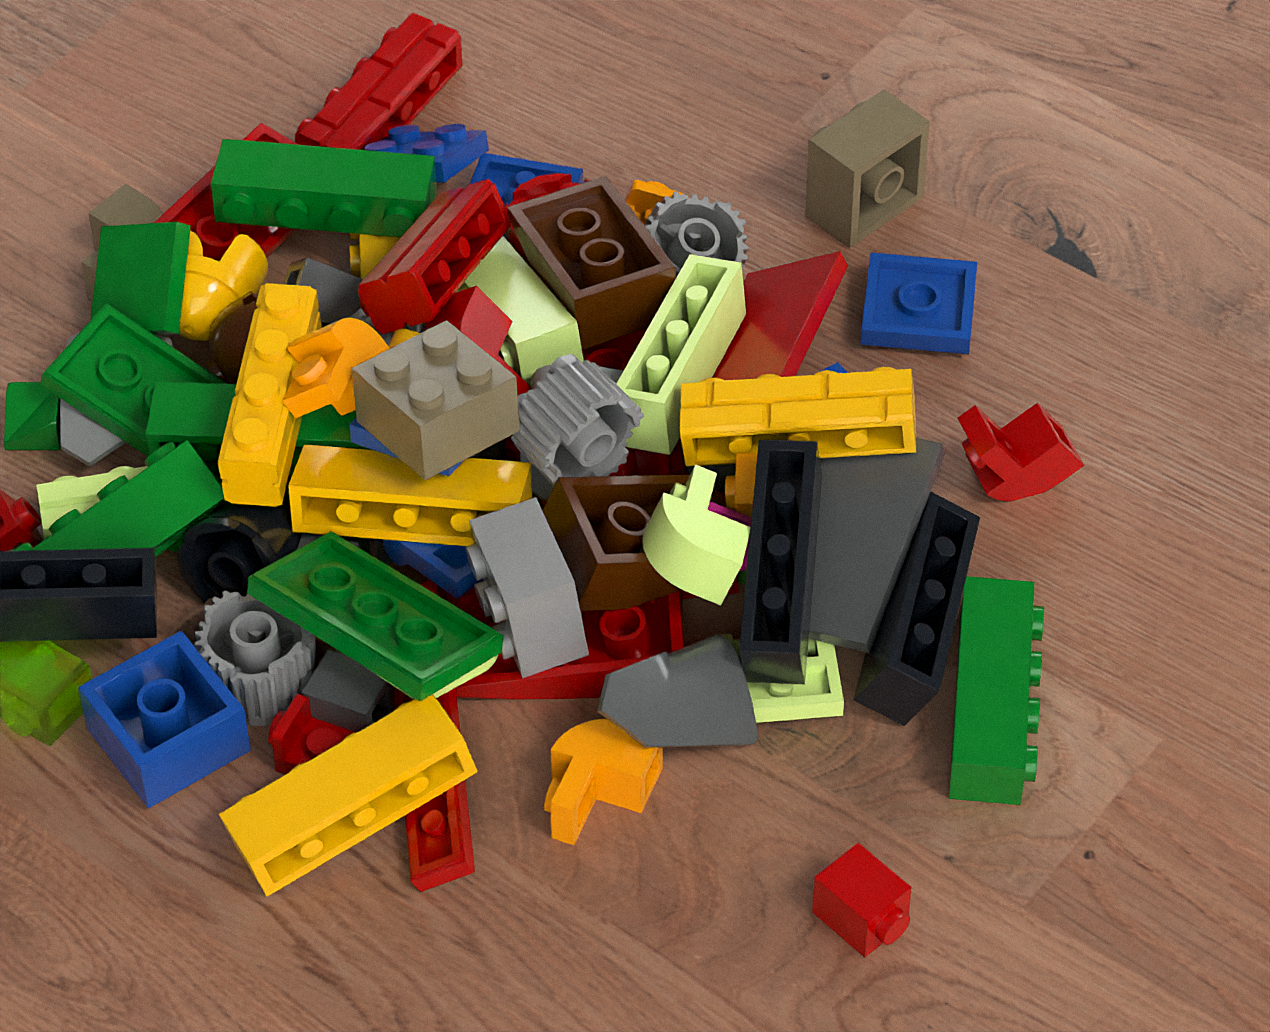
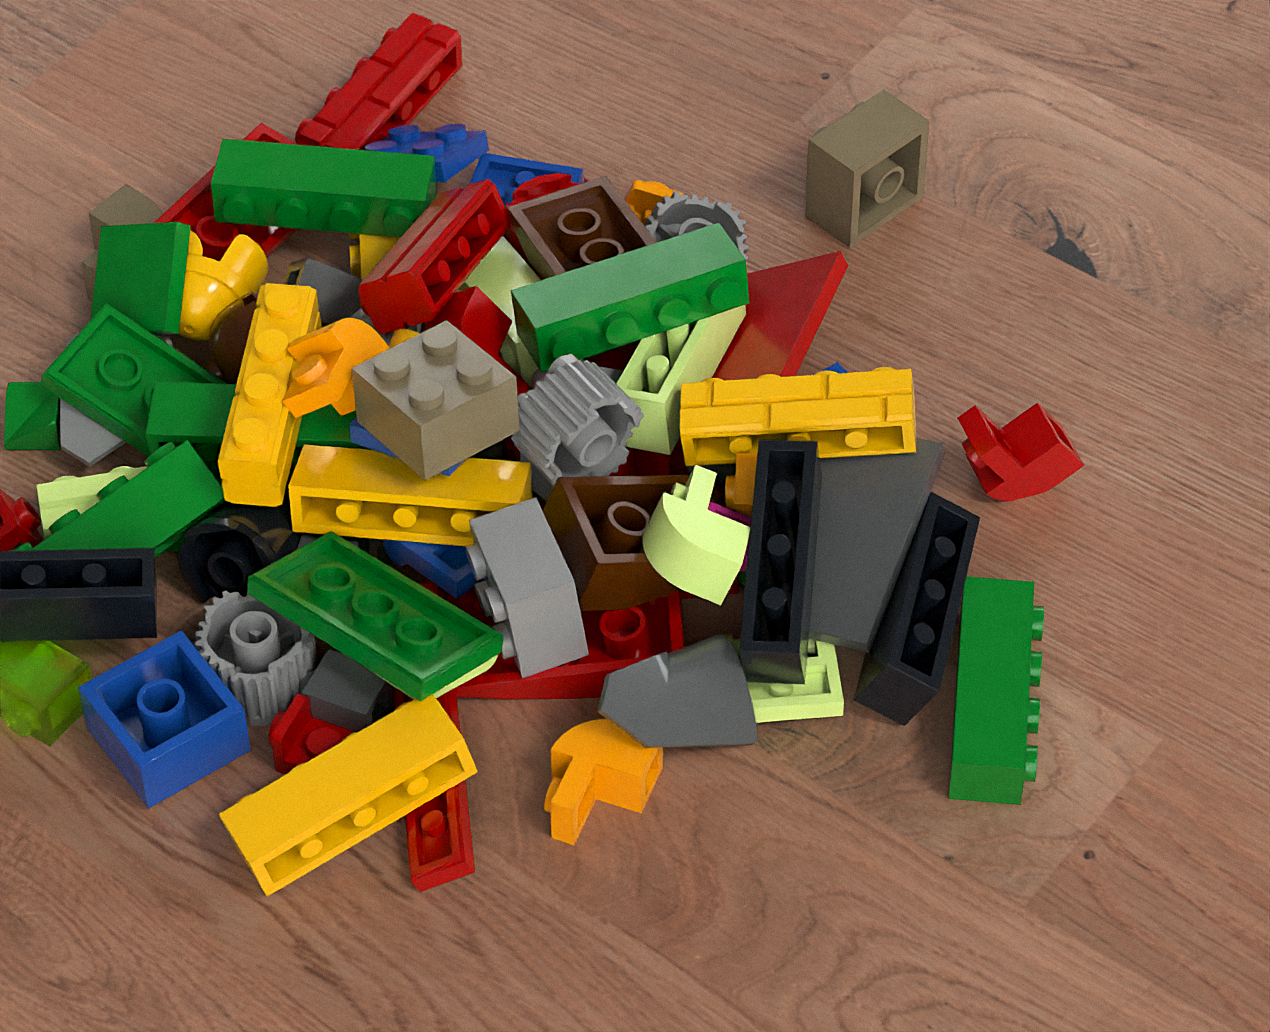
red brick [812,842,912,958] -> none
blue plate [860,252,977,354] -> none
none -> green brick [511,223,749,372]

